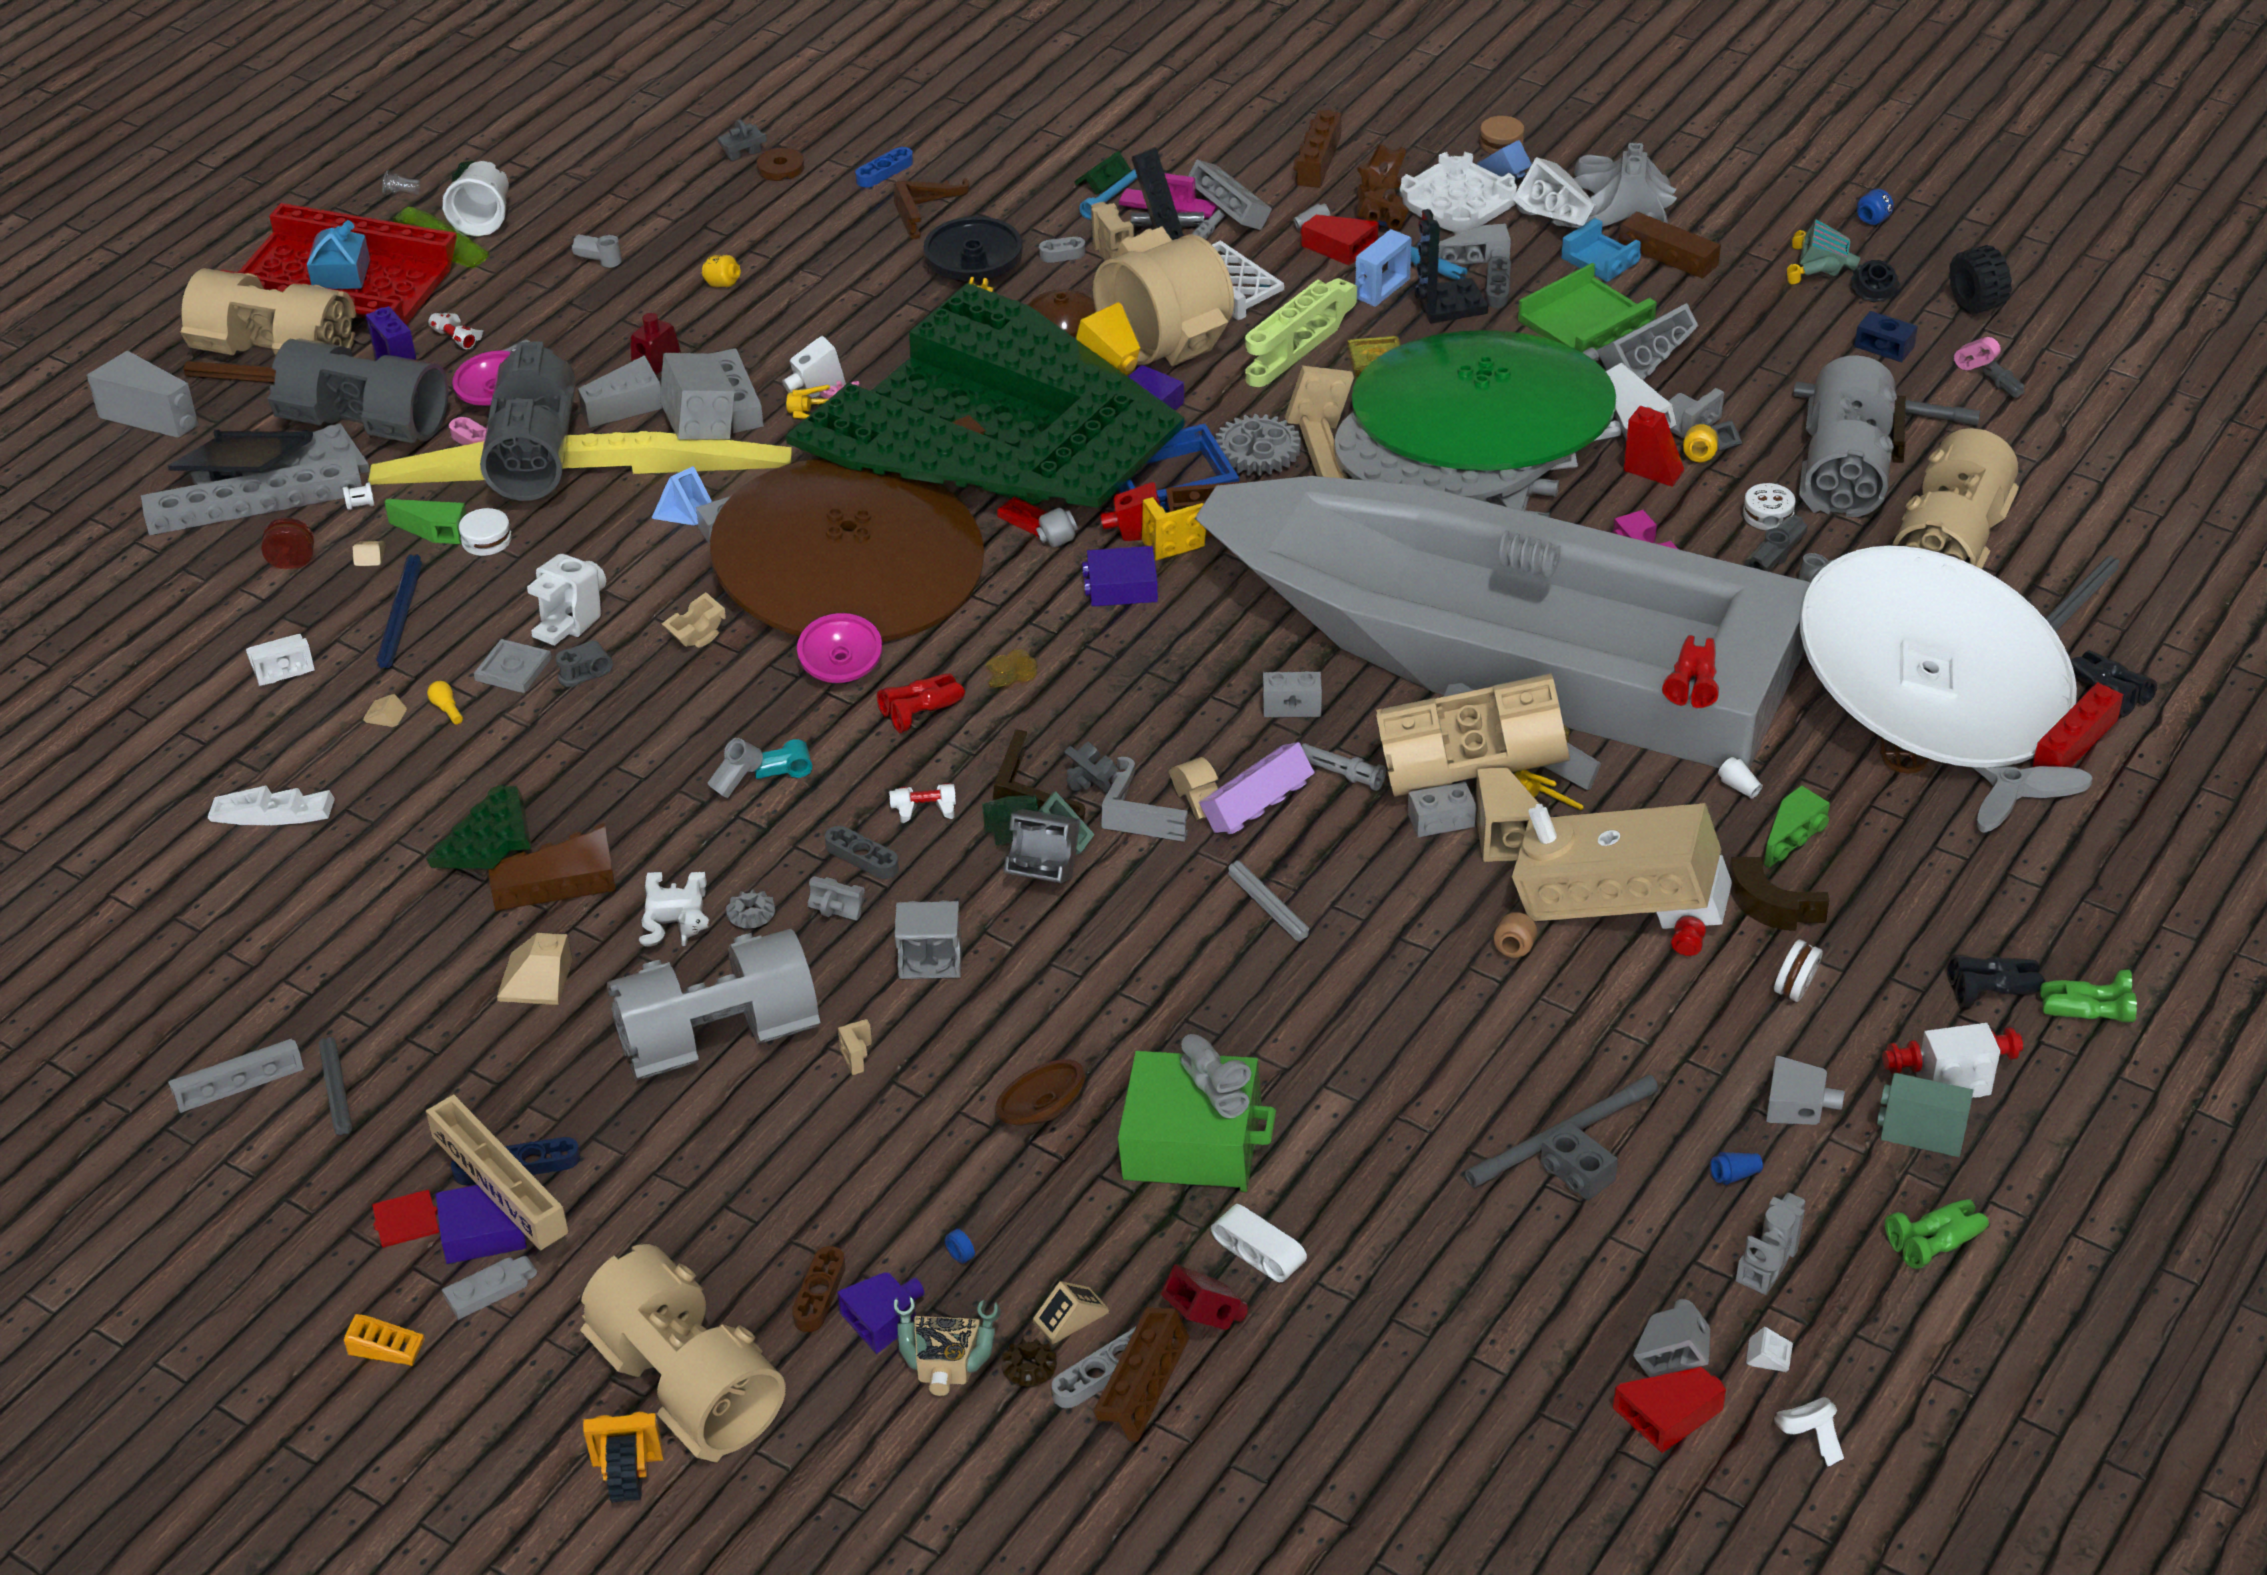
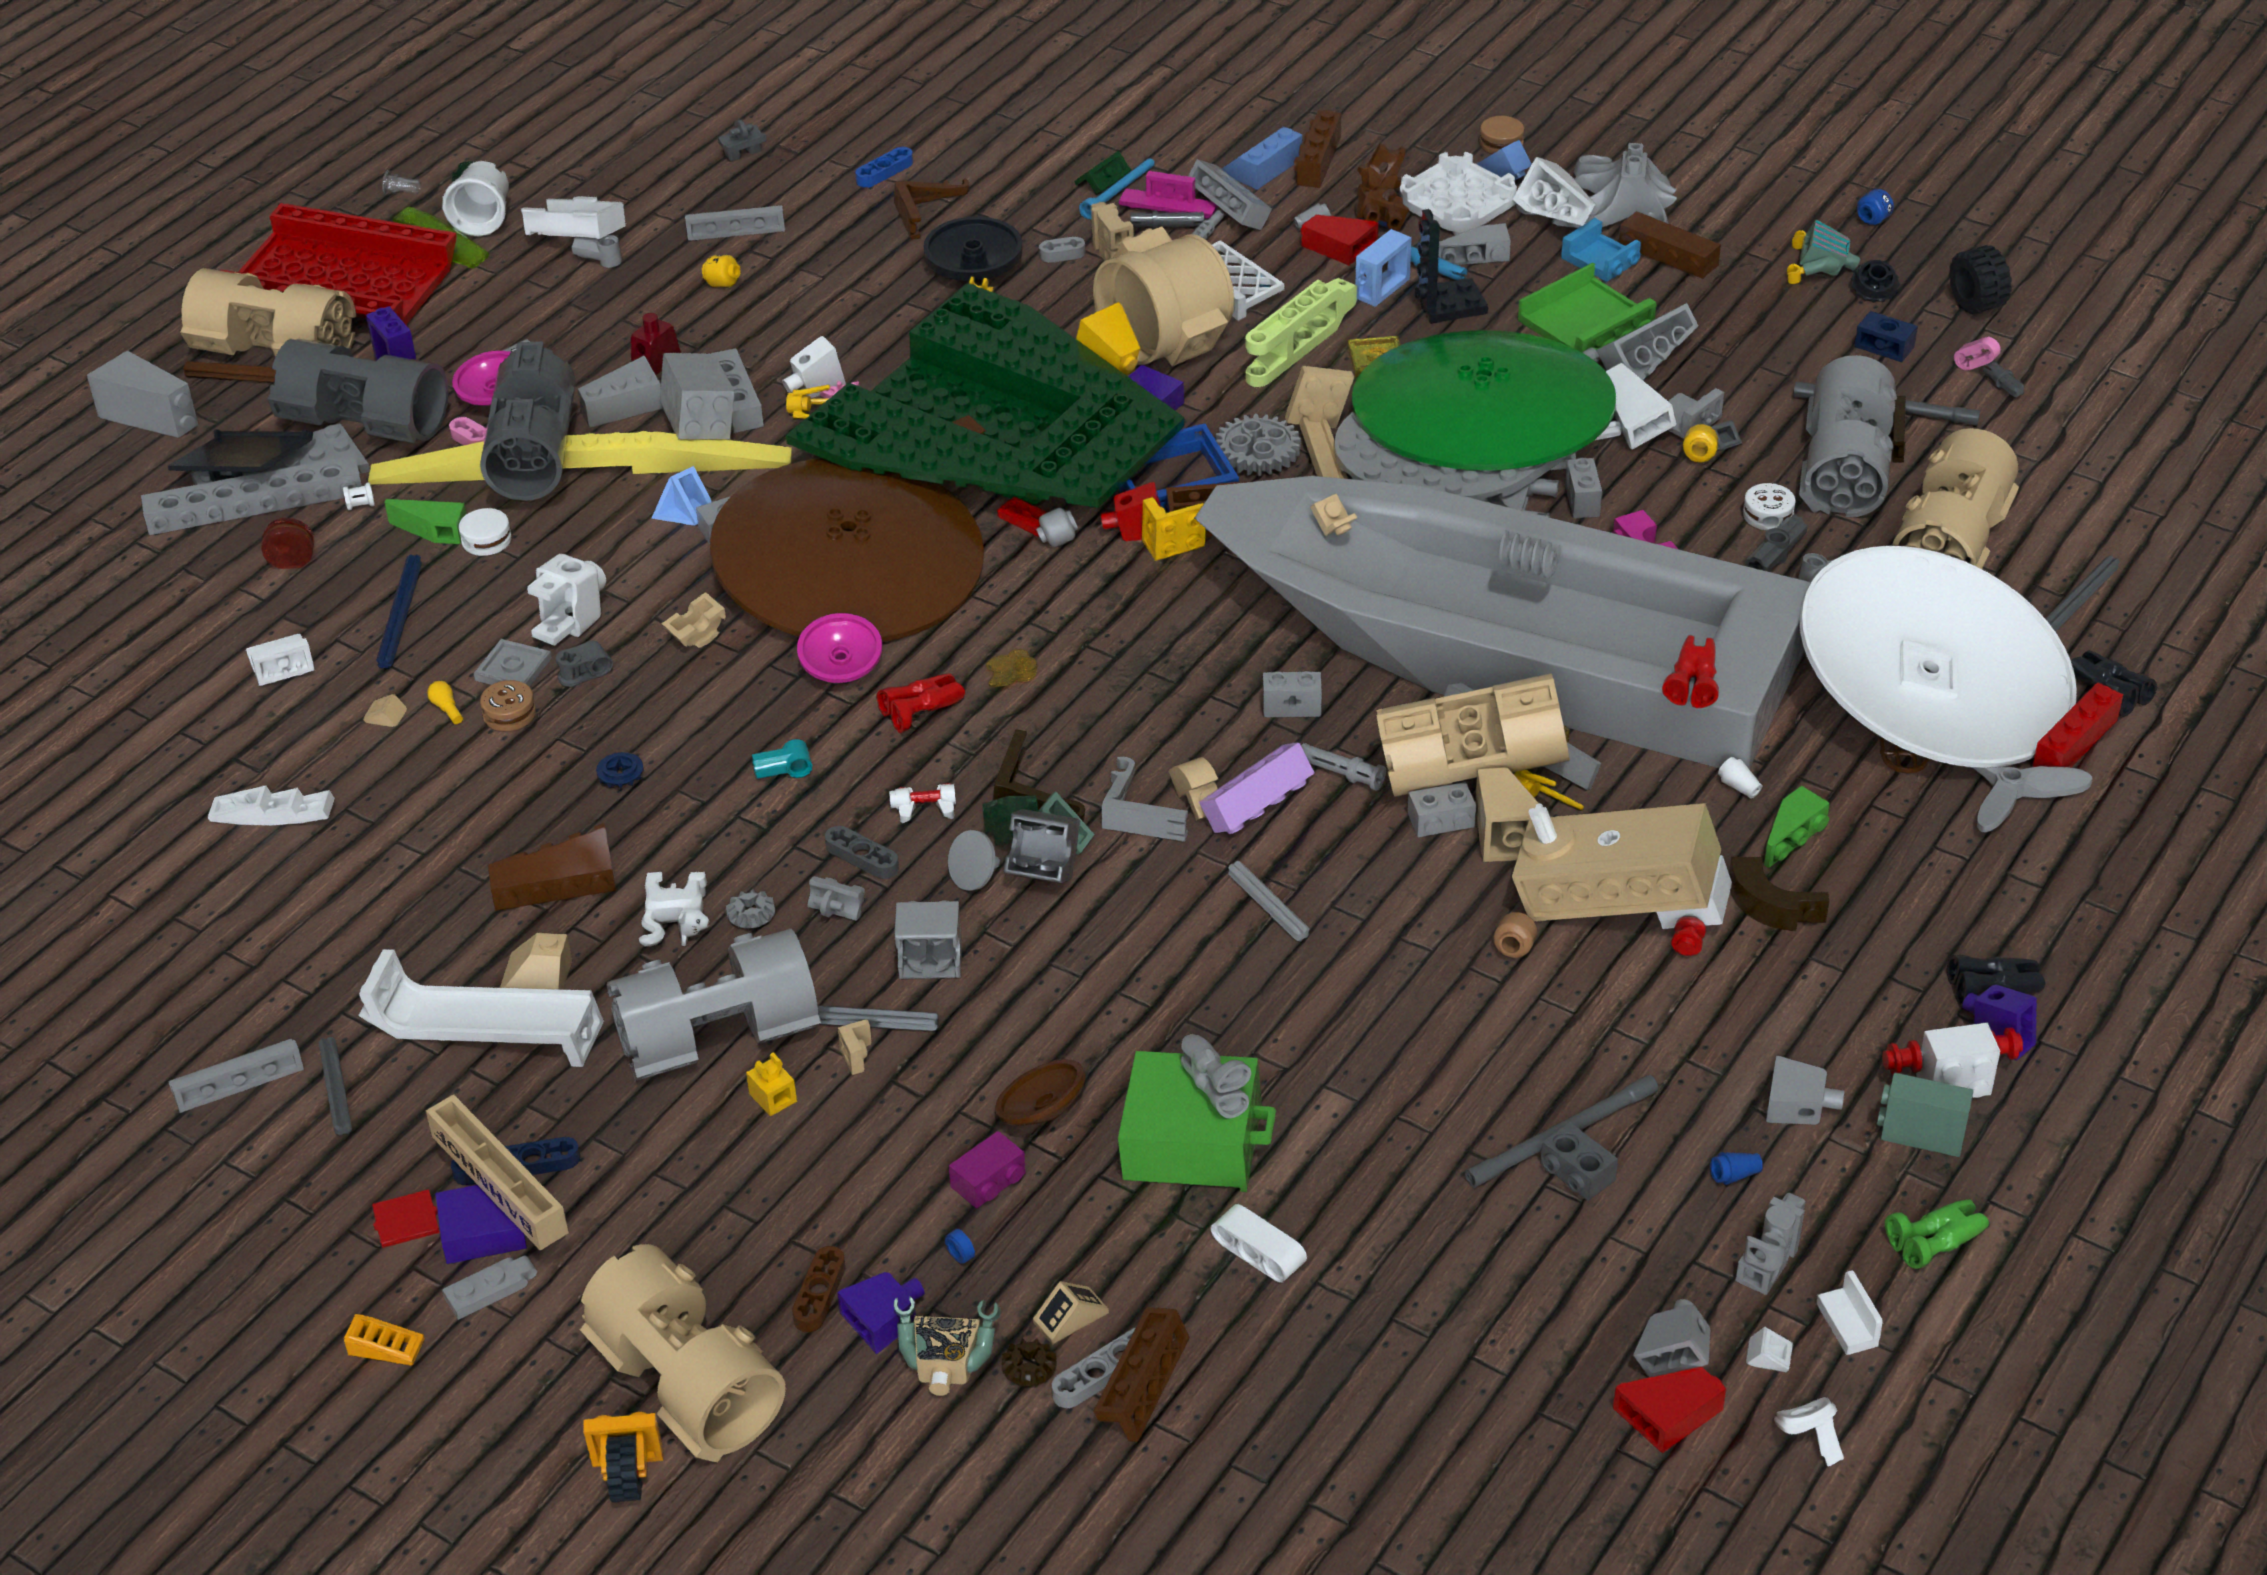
dark azure piece [307,220,370,289] -> none
tan slope [353,541,386,566] -> none
dark green wing [426,785,531,869] -> none
white piece [428,313,483,349] -> none
light grey piece [708,738,763,798] -> none
reddish brown tile [757,148,804,181] -> none
reddish brown dish [1028,290,1096,337] -> none
dark grey hips [1064,741,1118,793] -> none
dark purple brick [1082,546,1158,606] -> none
black bracket [1132,147,1185,240] -> none
dark red torso [1160,1264,1248,1330] -> none
dark grey beam [1486,256,1511,308] -> none
red slope [1624,406,1684,487] -> none
white head [1774,939,1823,1002] -> none
bright green piece [2040,970,2137,1023] -> none
none -> white panel [358,949,604,1067]
none -> medium nougat head [480,680,536,731]
none -> white piece [521,196,626,239]
none -> dark blue gear [596,752,644,789]
none -> light grey fence [685,205,785,241]
none -> yellow brick [746,1053,797,1116]
none -> dark grey axle [818,1005,939,1031]
none -> light grey shield [948,830,1000,891]
none -> magenta brick [949,1131,1026,1209]
none -> medium blue slope [1222,127,1302,190]
none -> tan bracket [1310,493,1357,536]
none -> light grey brick [1565,458,1602,518]
none -> white panel [1816,1270,1883,1355]
none -> dark purple torso [1963,985,2037,1061]

